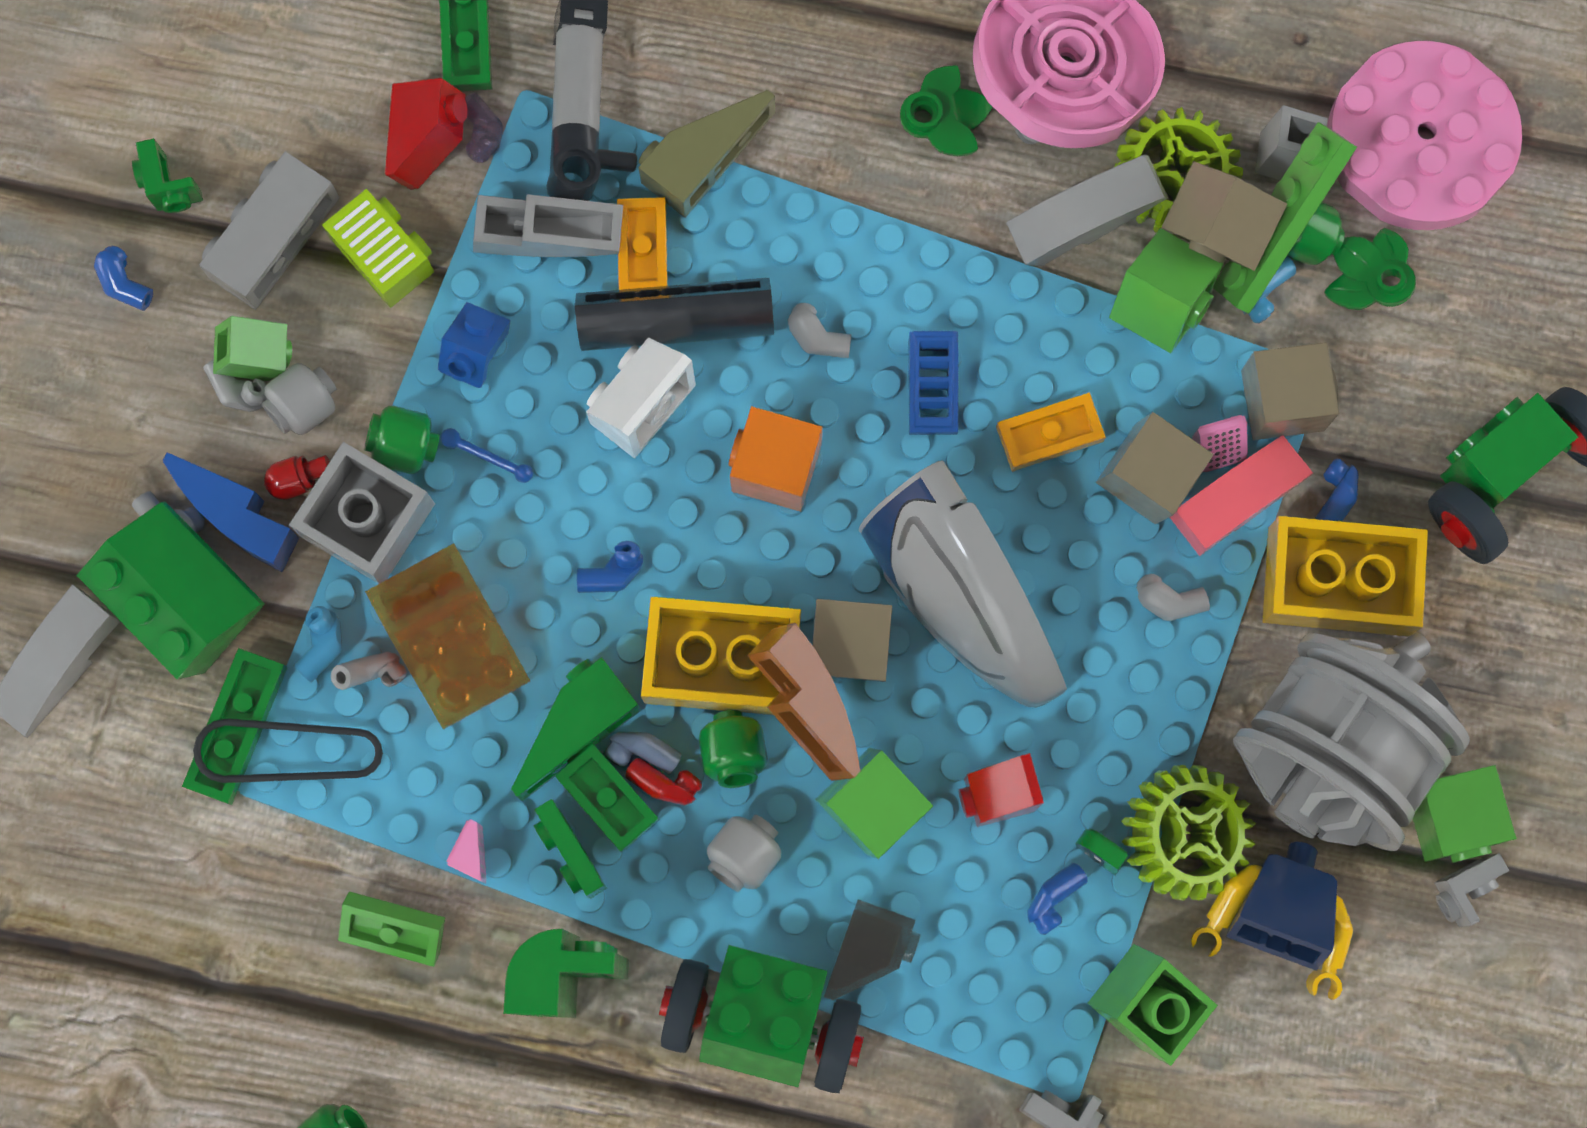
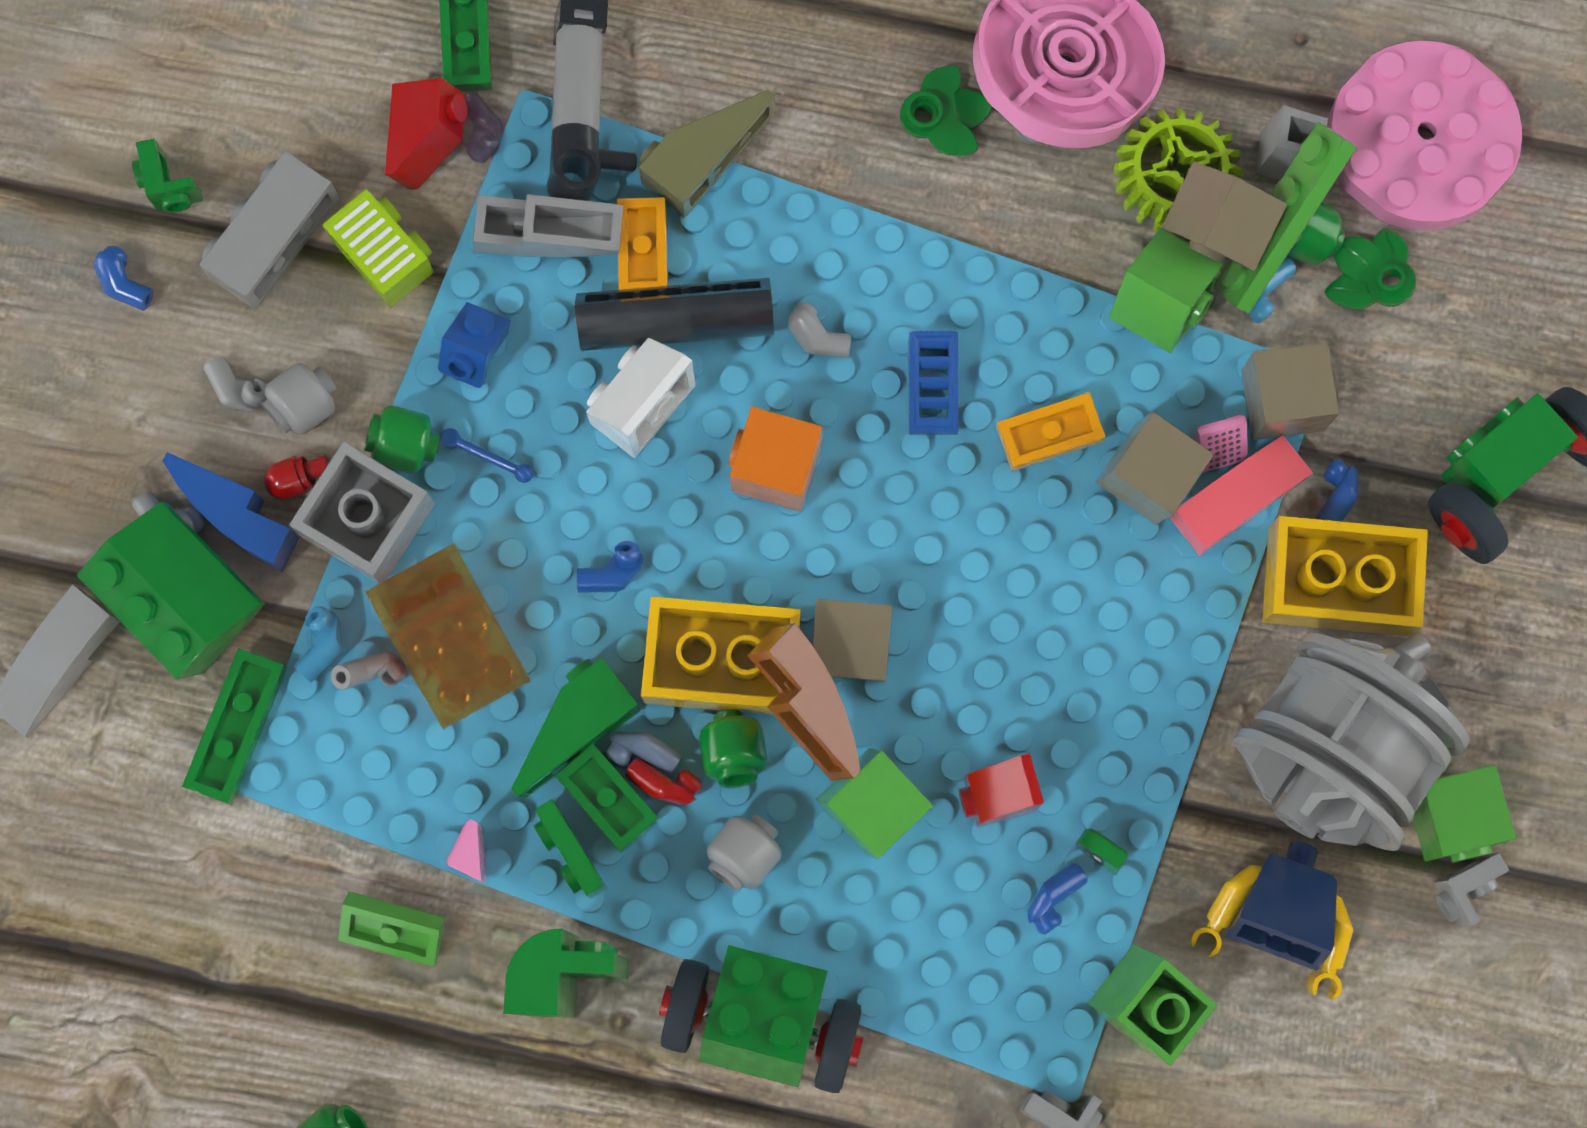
black piece [193,718,383,783] -> none
bright green brick [213,316,292,381] -> none
clear smoke slope [823,899,921,1001] -> none
light grey panel [858,460,1067,708] -> none
light grey slope [1006,155,1168,266] -> none
lime gear [1121,765,1256,901] -> none
light grey arm [1136,574,1210,621] -> none

